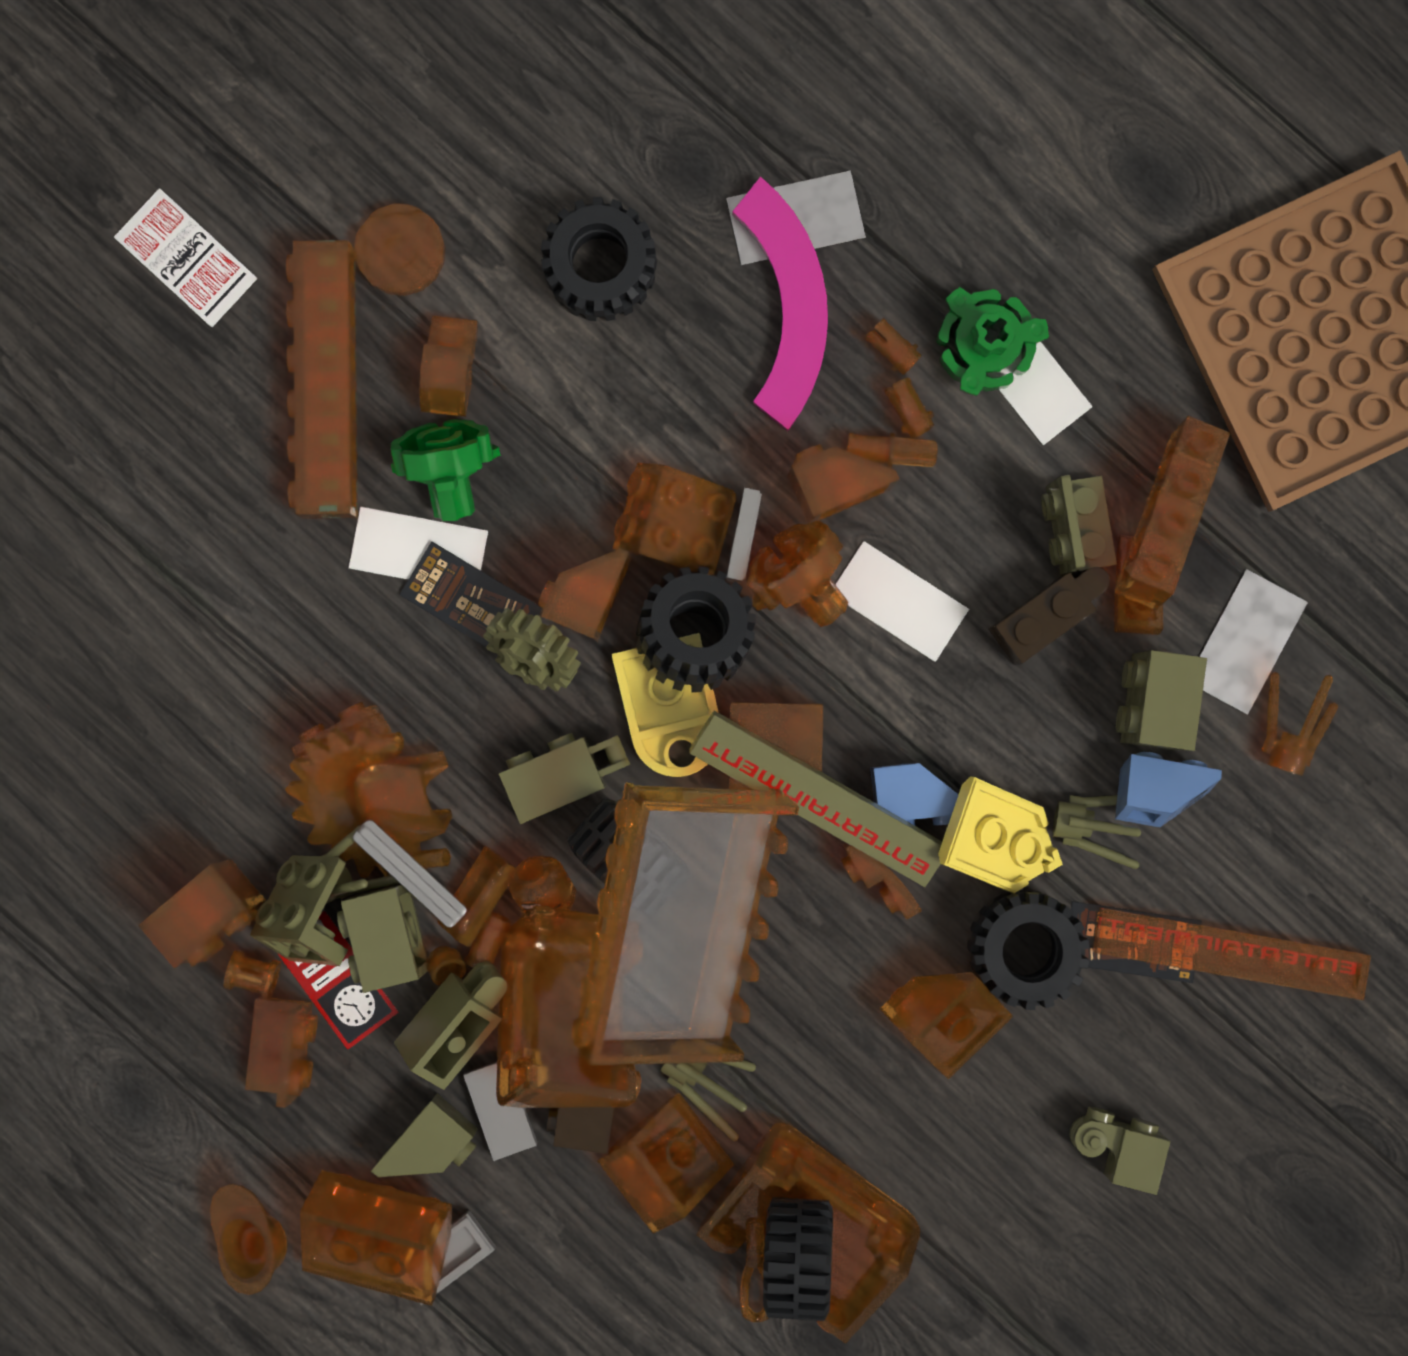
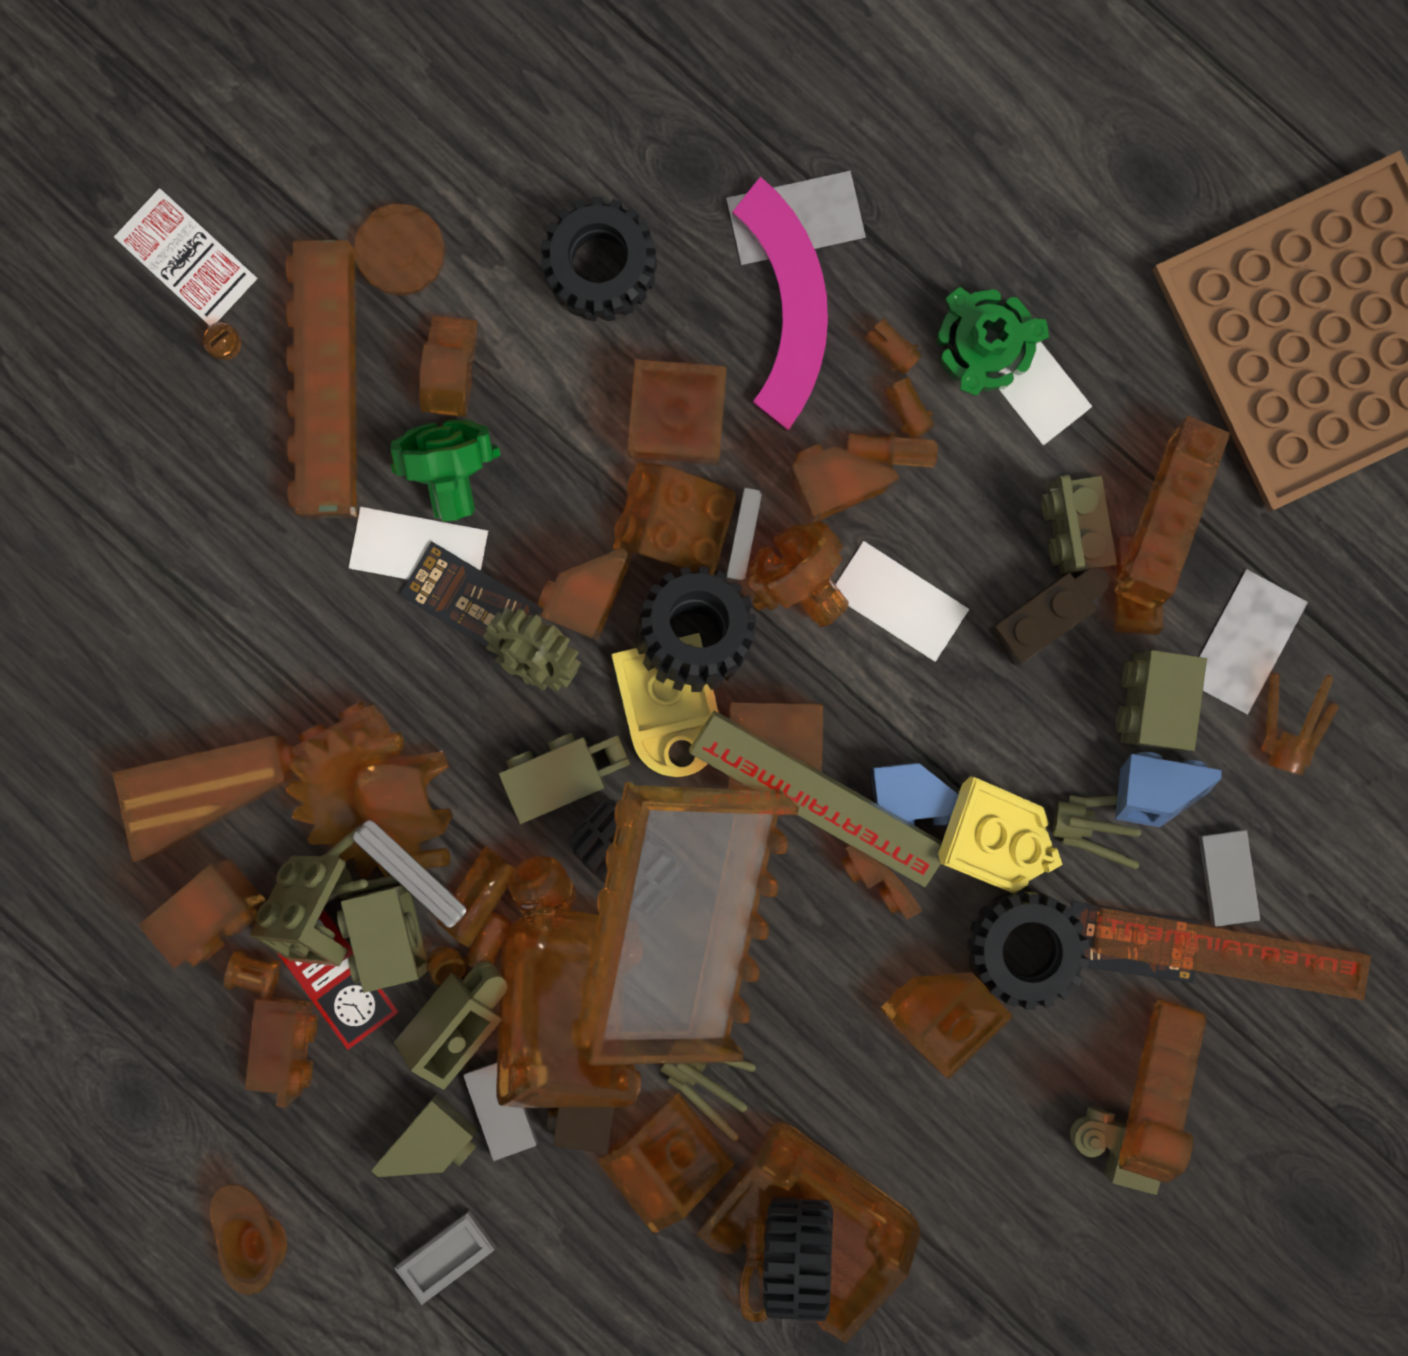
clear orange slope [300,1170,452,1306] -> none
none -> clear orange slope [113,736,297,862]
none -> clear orange hinge [202,322,241,360]
none -> clear orange brick [627,359,727,465]
none -> clear orange beam [1119,999,1206,1183]
none -> light grey tile [1199,830,1260,927]

